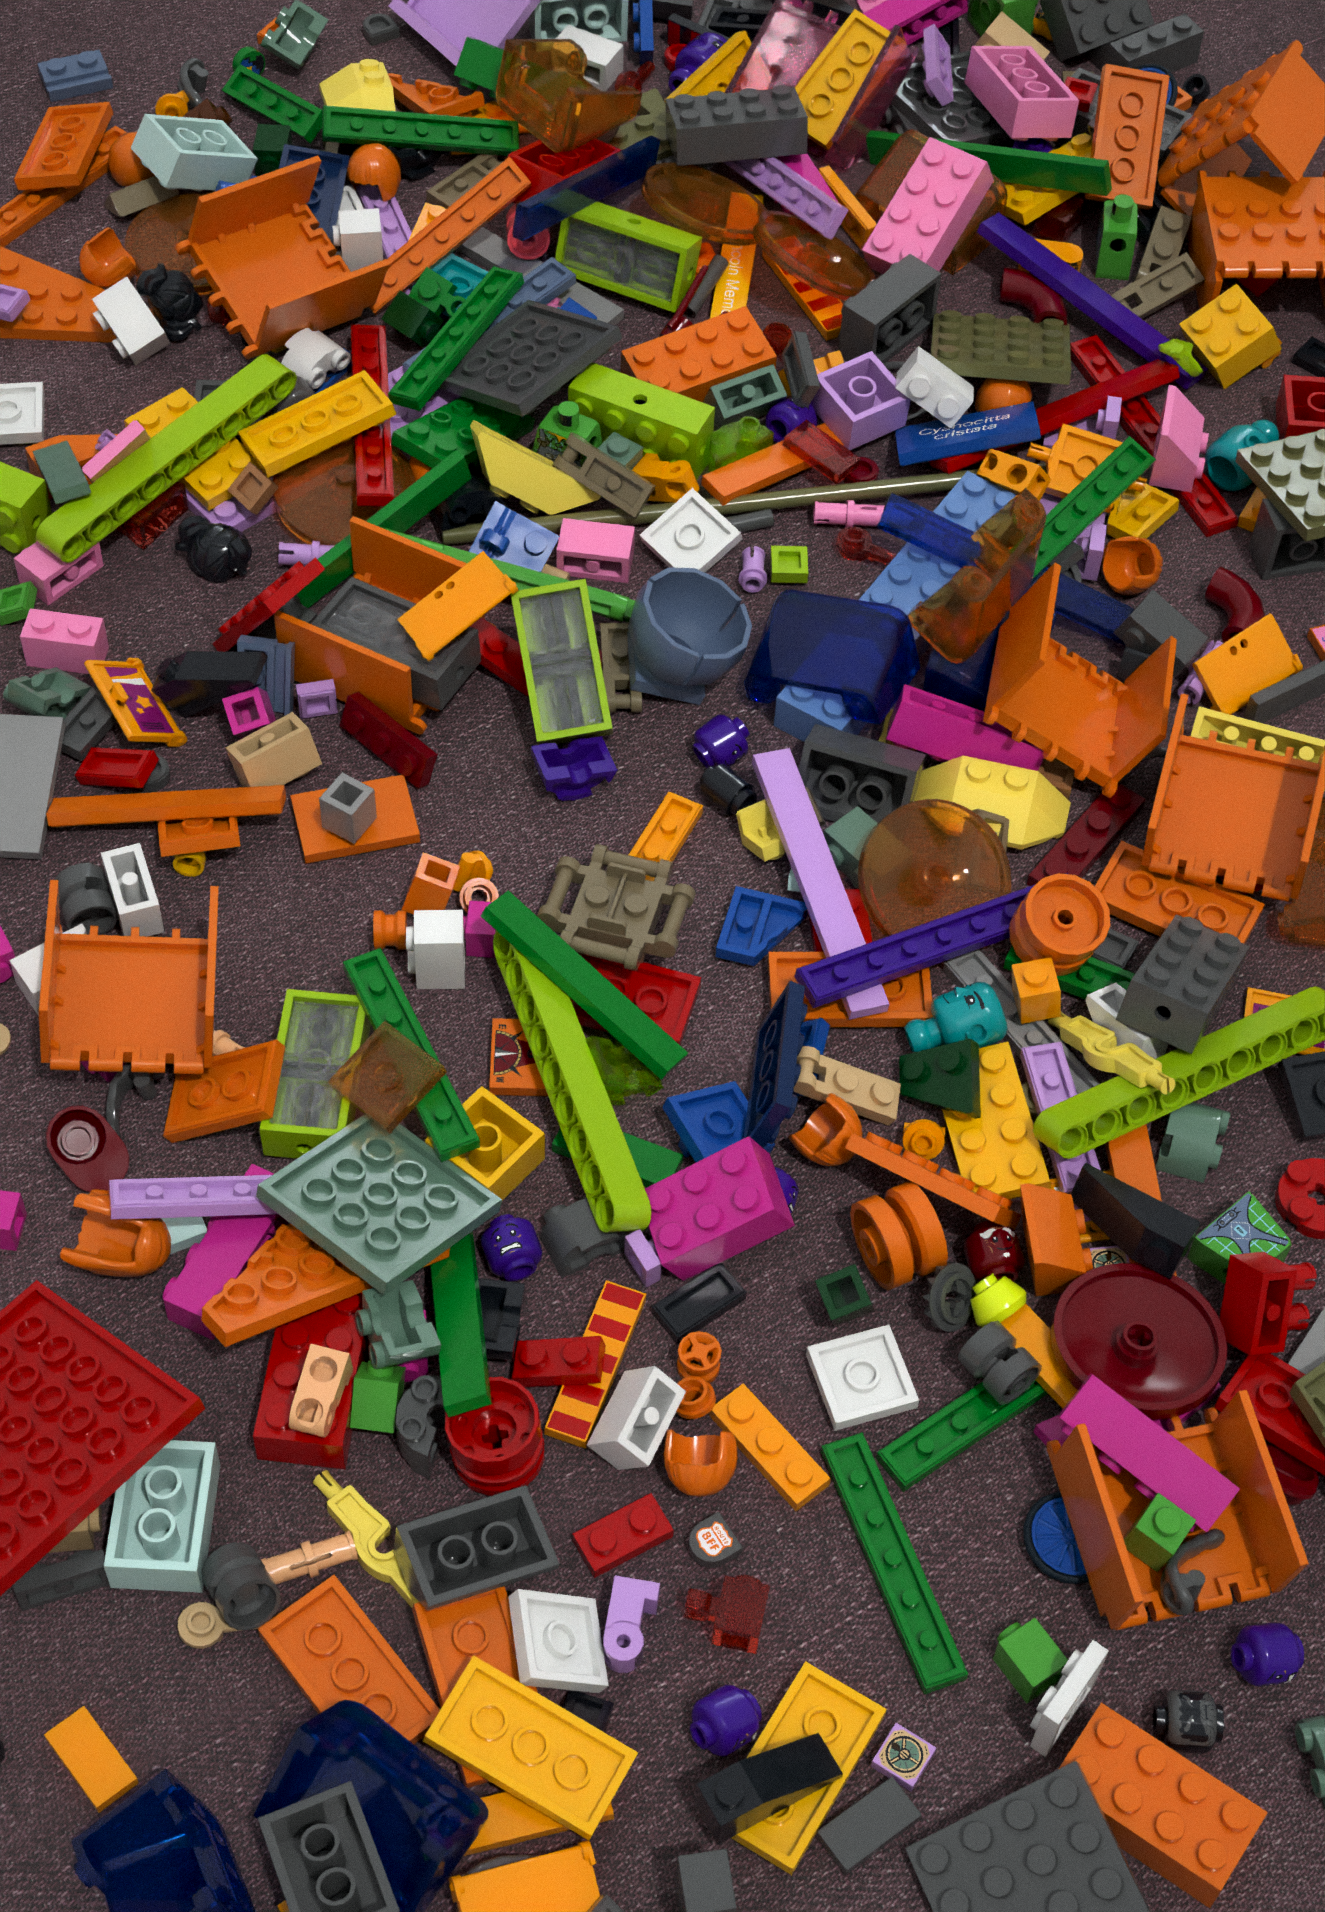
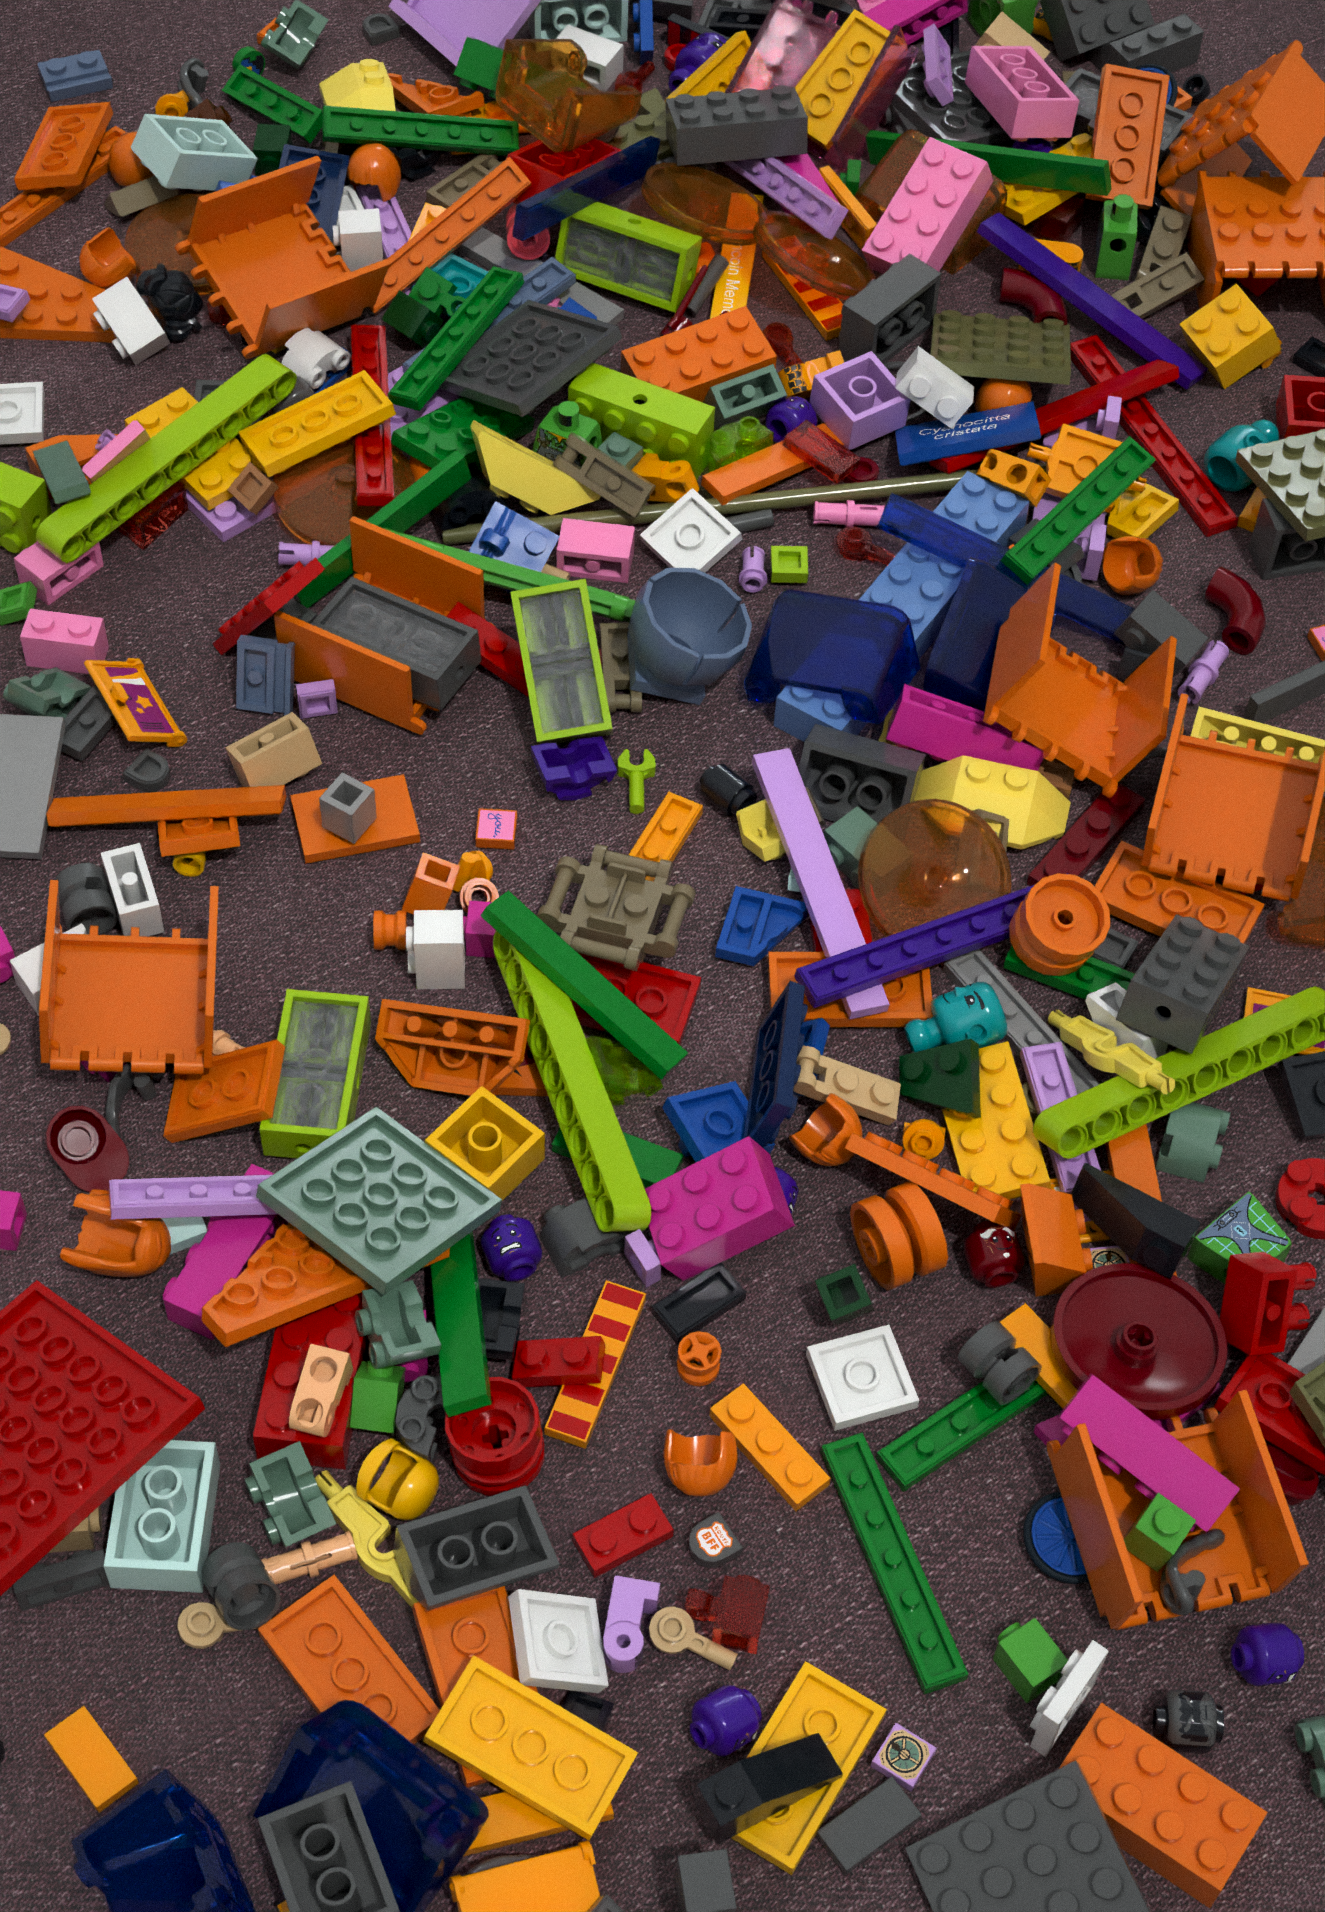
red tile [74,747,159,788] -> none
black slope [151,651,268,718] -> none
black hair [175,516,252,583] -> none
dark pink brick [222,687,276,739] -> none
clear orange tile [328,1021,447,1134] -> none
dark red plate [340,691,438,789] -> none
green tile [343,948,480,1162] -> none
light orange door [397,551,519,662] -> none
white brick [587,1366,686,1470] -> none
orange plate [676,1376,716,1419] -> none
dark purple head [692,714,750,769] -> none
dark grey tile [781,331,820,408] -> none
clear orange windscreen [904,488,1046,664] -> none
dark grey gear [922,1261,976,1332] -> none
neon yellow cone [970,1273,1026,1327] -> none
light orange brick [1012,957,1061,1024] -> none
red tile [1064,76,1098,113] -> none
bright pink slope [1149,385,1209,492] -> none
lime piece [1158,338,1203,377] -> none
light orange door [1192,613,1303,715] -> none
none -> sand green cylinder [244,1441,336,1547]
none -> yellow helmet [356,1438,439,1521]
none -> orange wedge [375,999,530,1096]
none -> tile [475,808,517,850]
none -> lime bar [617,749,656,814]
none -> tan plate [648,1606,738,1671]
none -> green plate [840,159,861,199]

